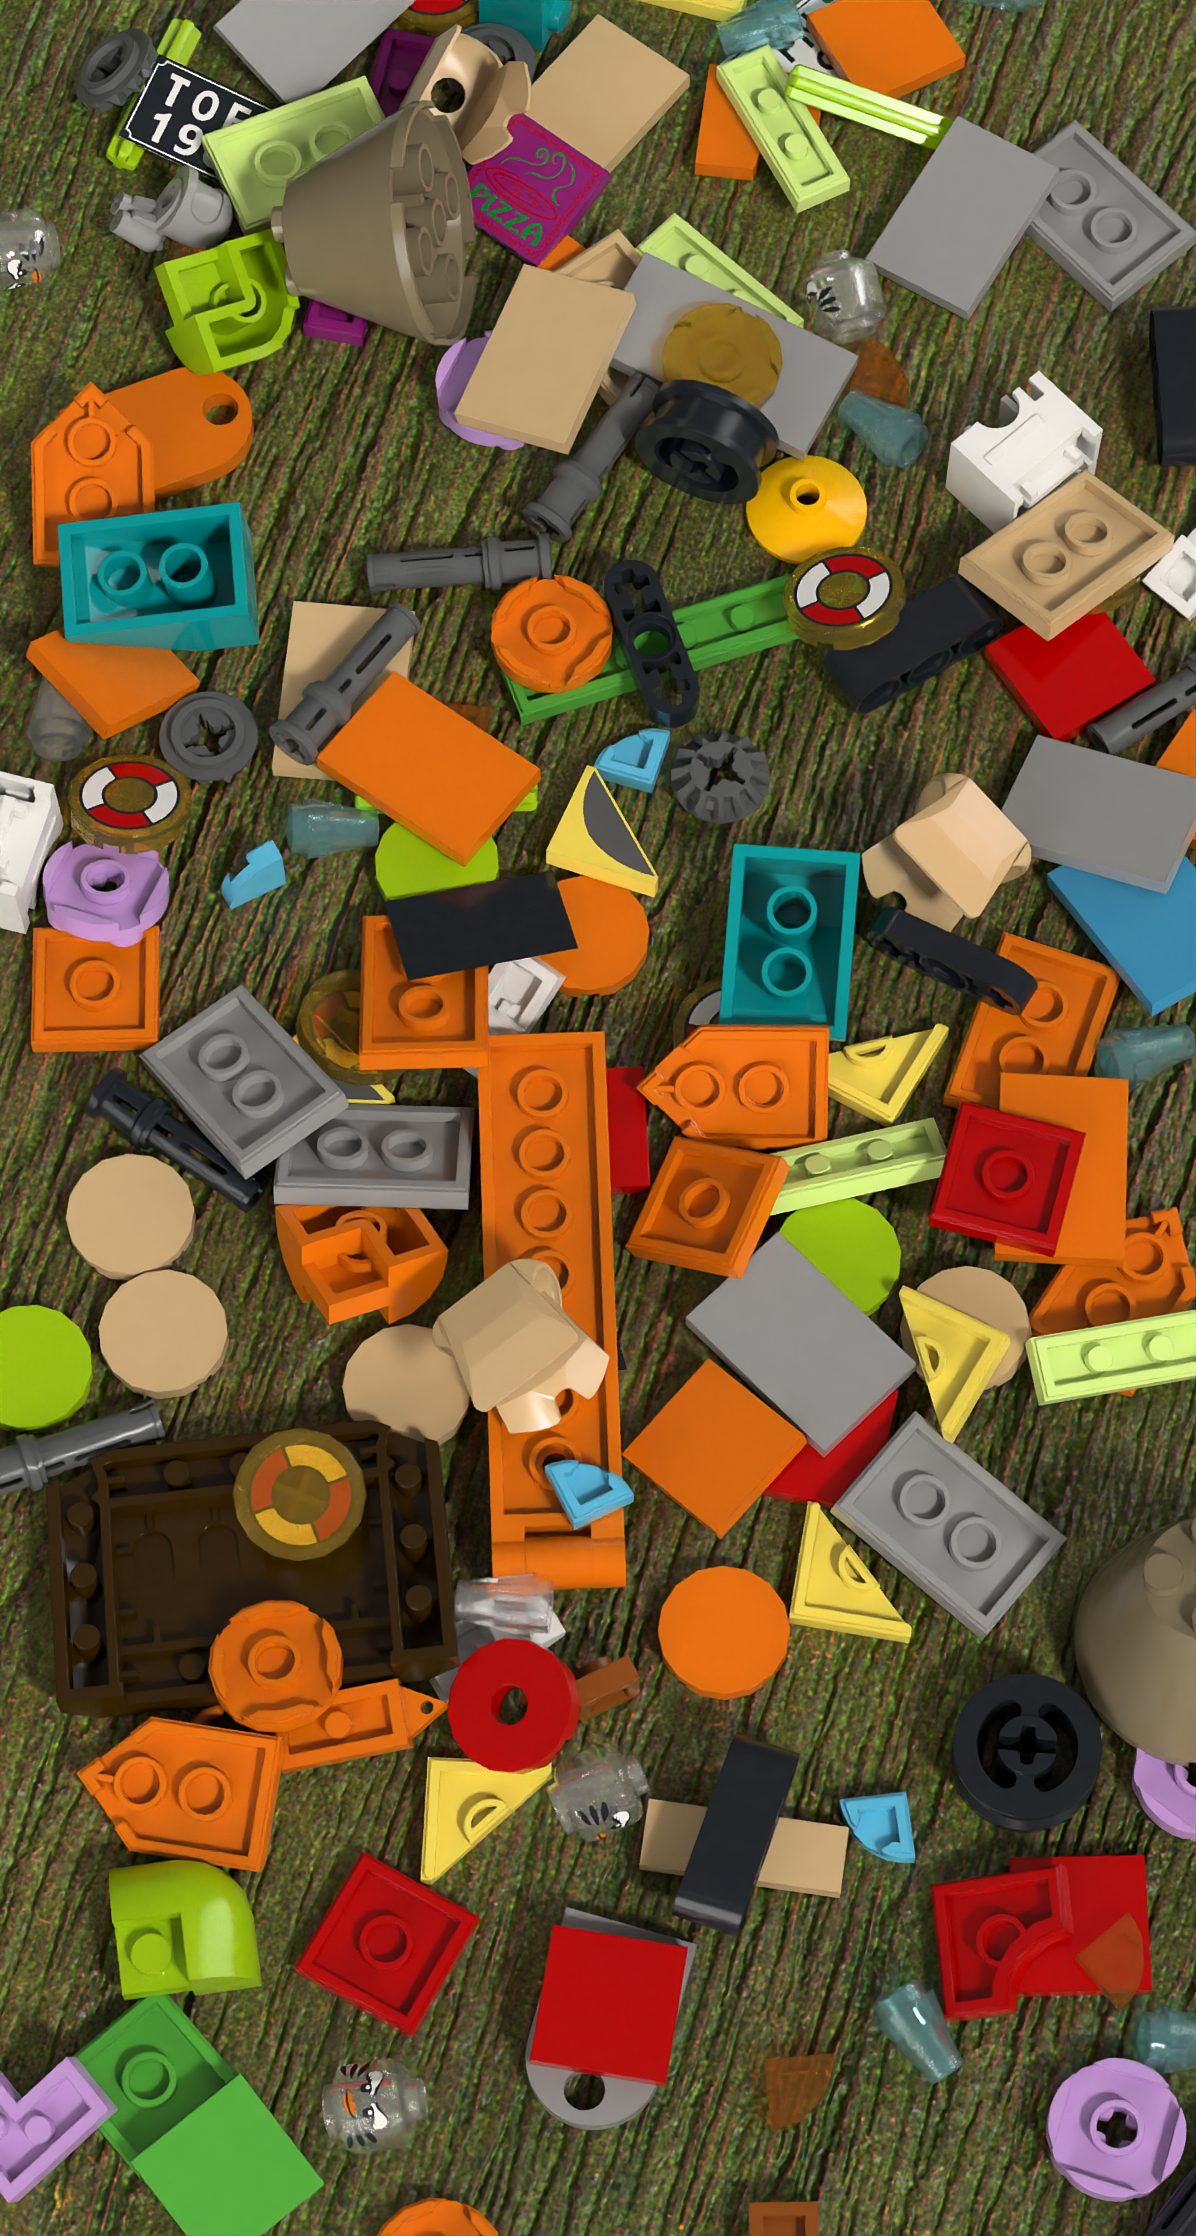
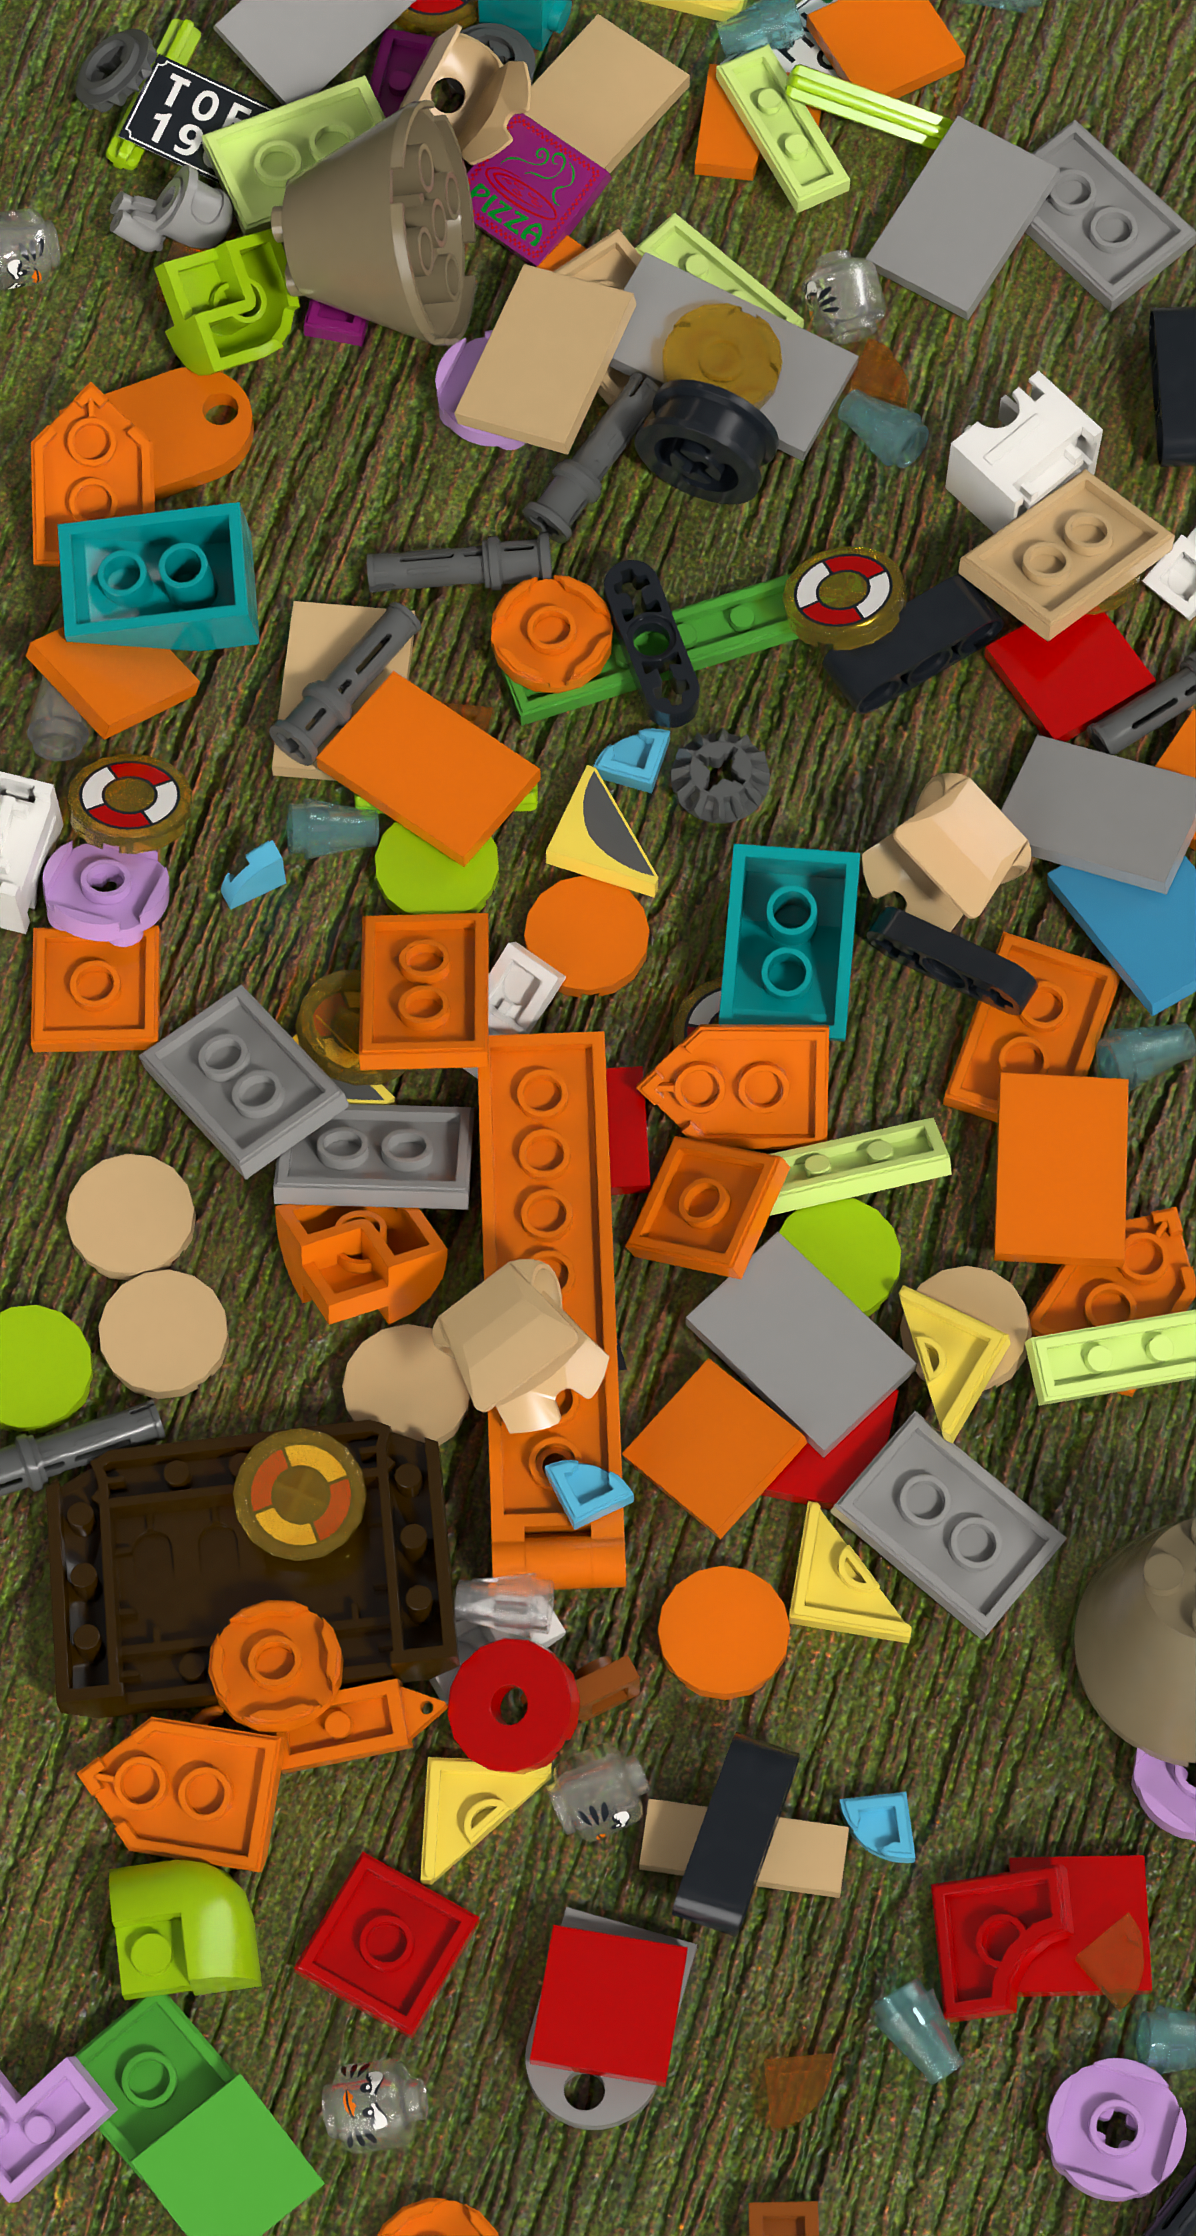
black pin [85,1067,269,1213] -> none
dark grey gear [159,691,259,787] -> none
black sticker [385,870,578,981] -> none
yellow dish [746,455,867,566] -> none
light yellow tile [828,1023,949,1128] -> none
red tile [928,1101,1086,1258] -> none
black wheel [951,1674,1102,1833] -> none

